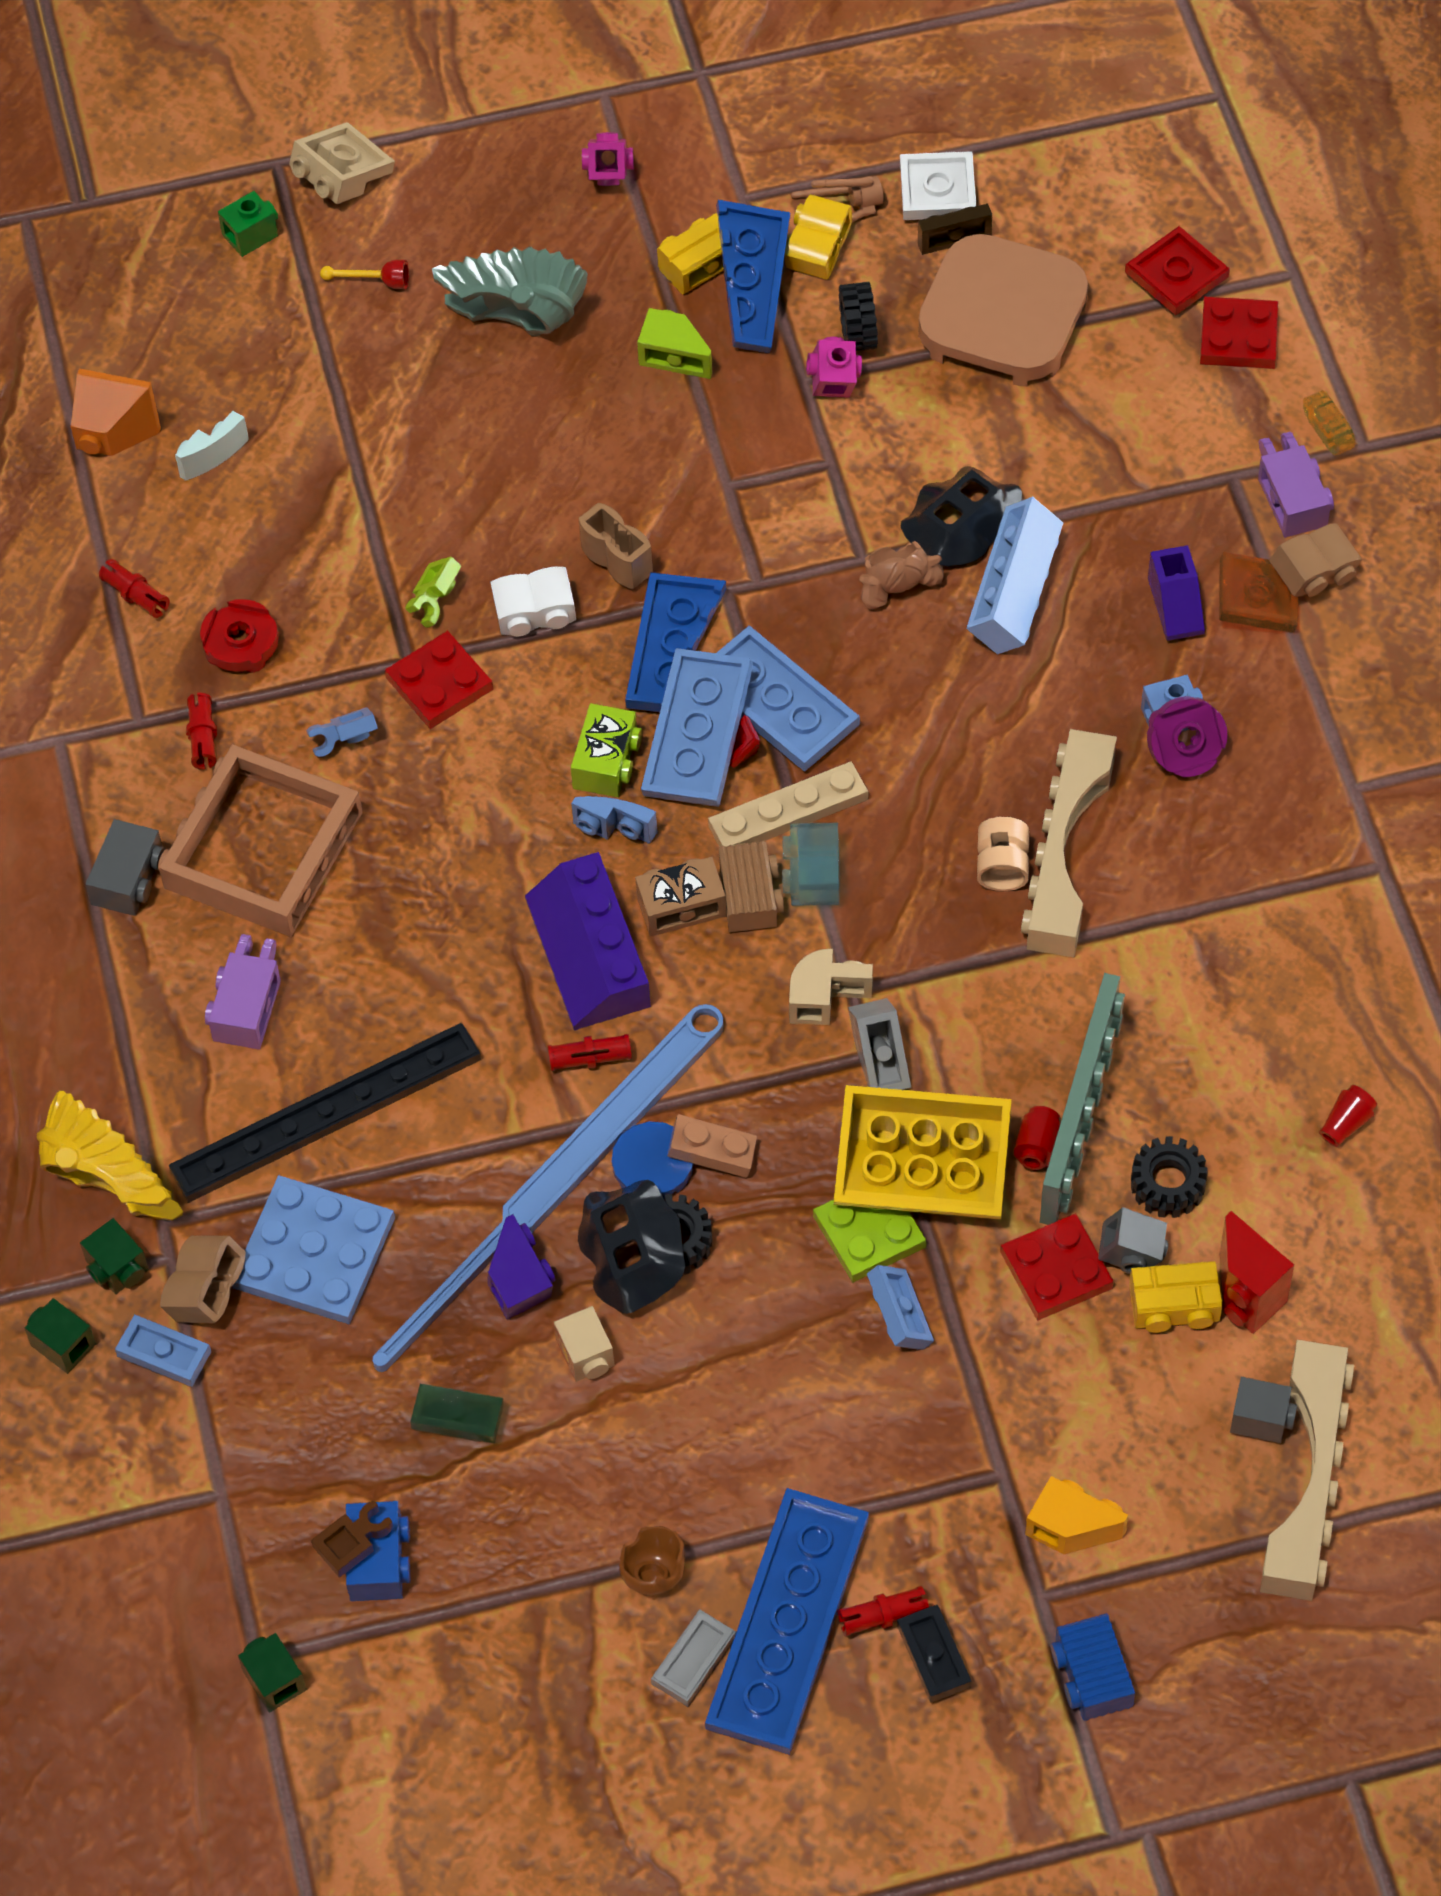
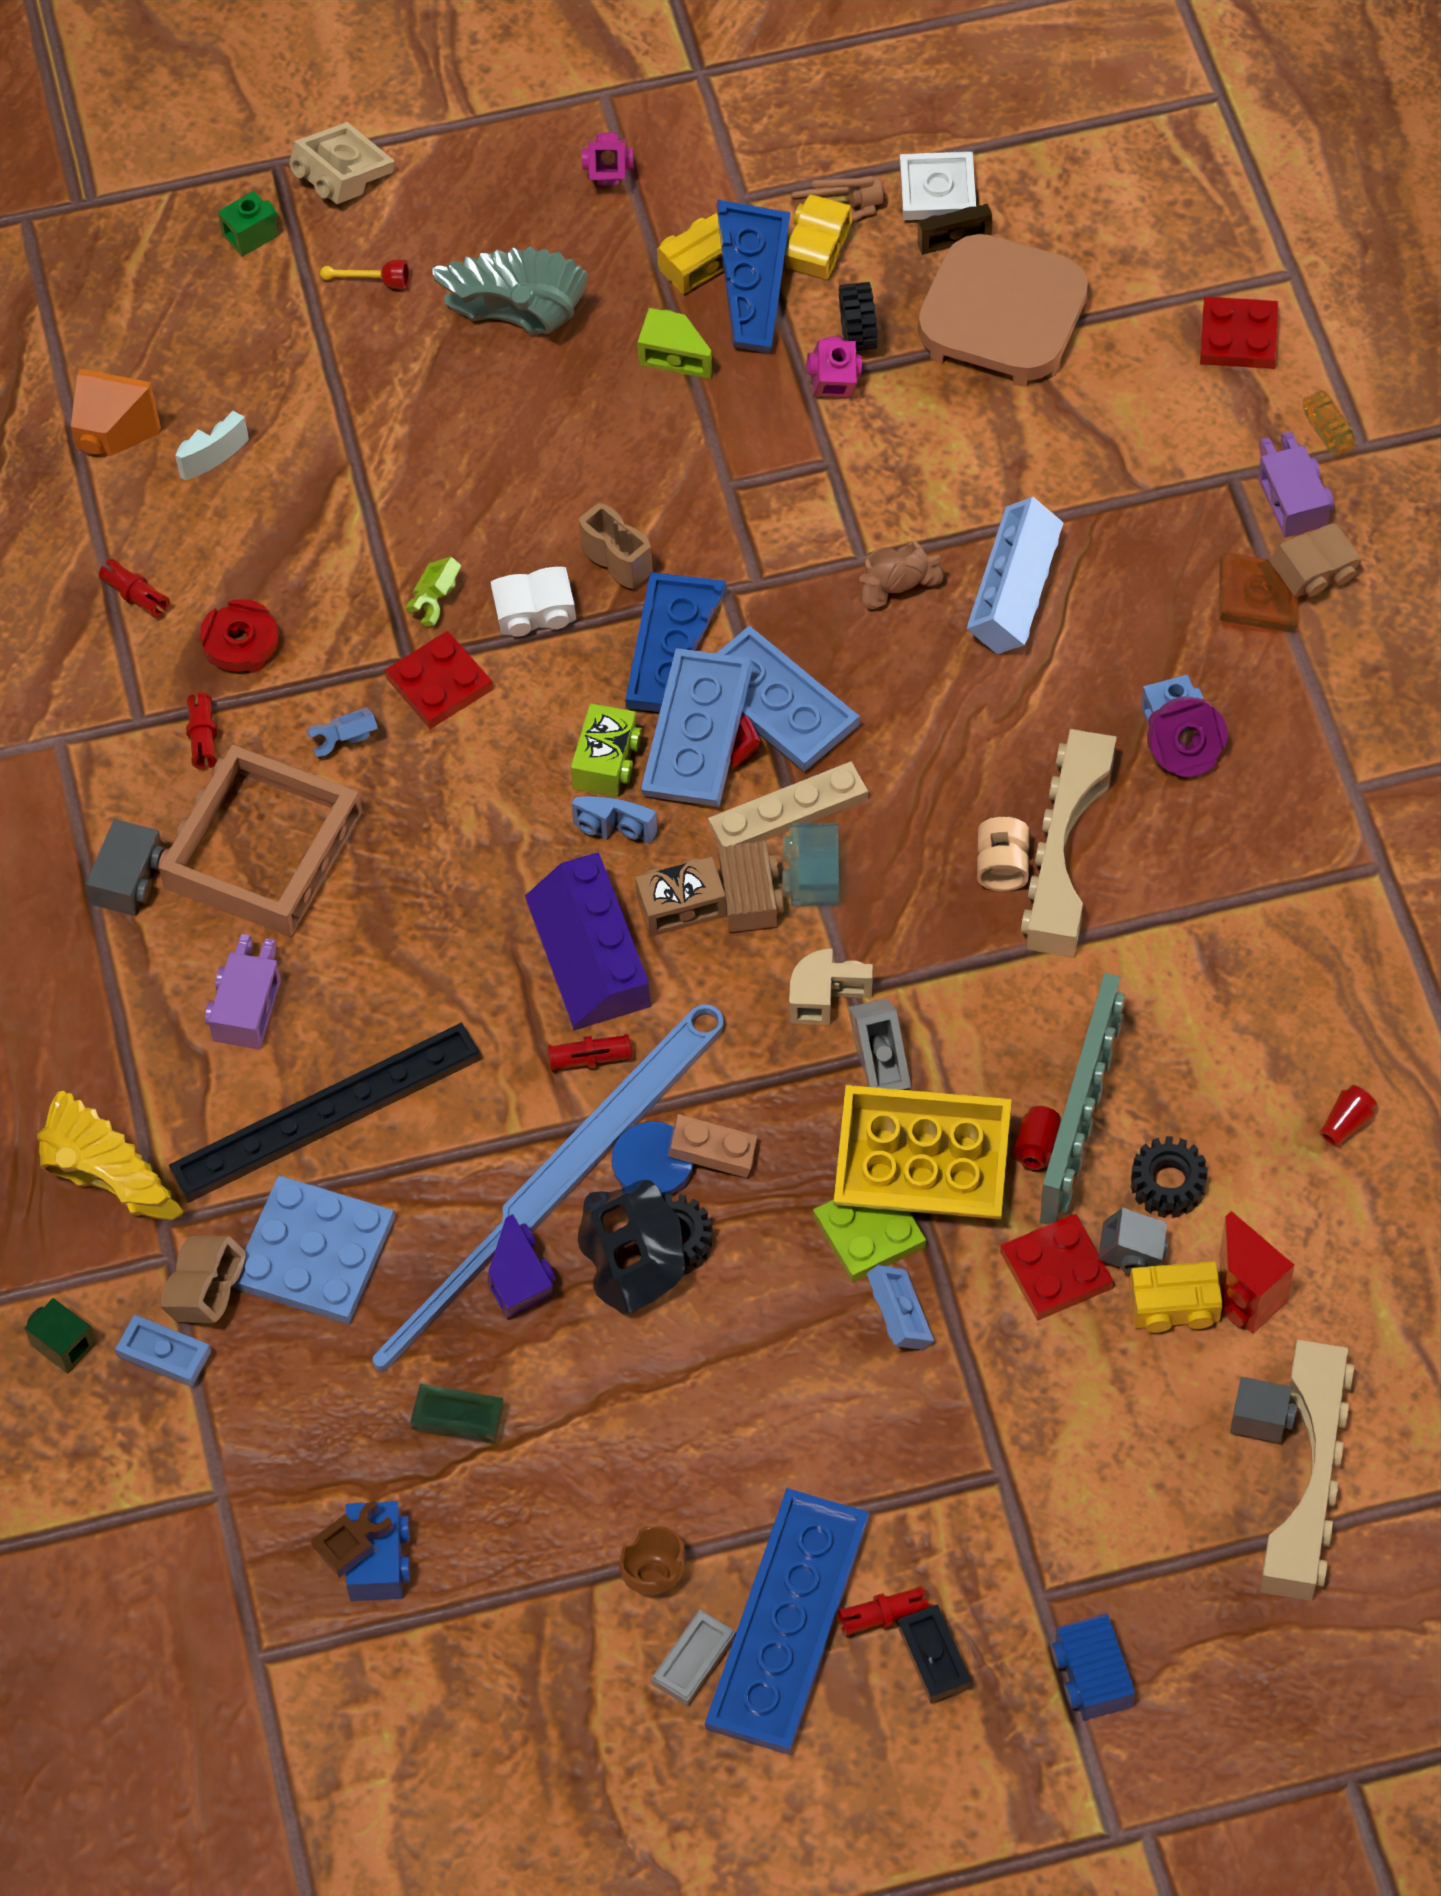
dark green brick [80,1218,149,1294] -> none
dark green brick [238,1633,307,1713] -> none
tan brick [554,1306,615,1382] -> none
black piece [900,466,1022,566] -> none
light orange slope [1025,1476,1128,1554] -> none
red plate [1125,226,1230,316] -> none
dark purple slope [1148,545,1205,641] -> none

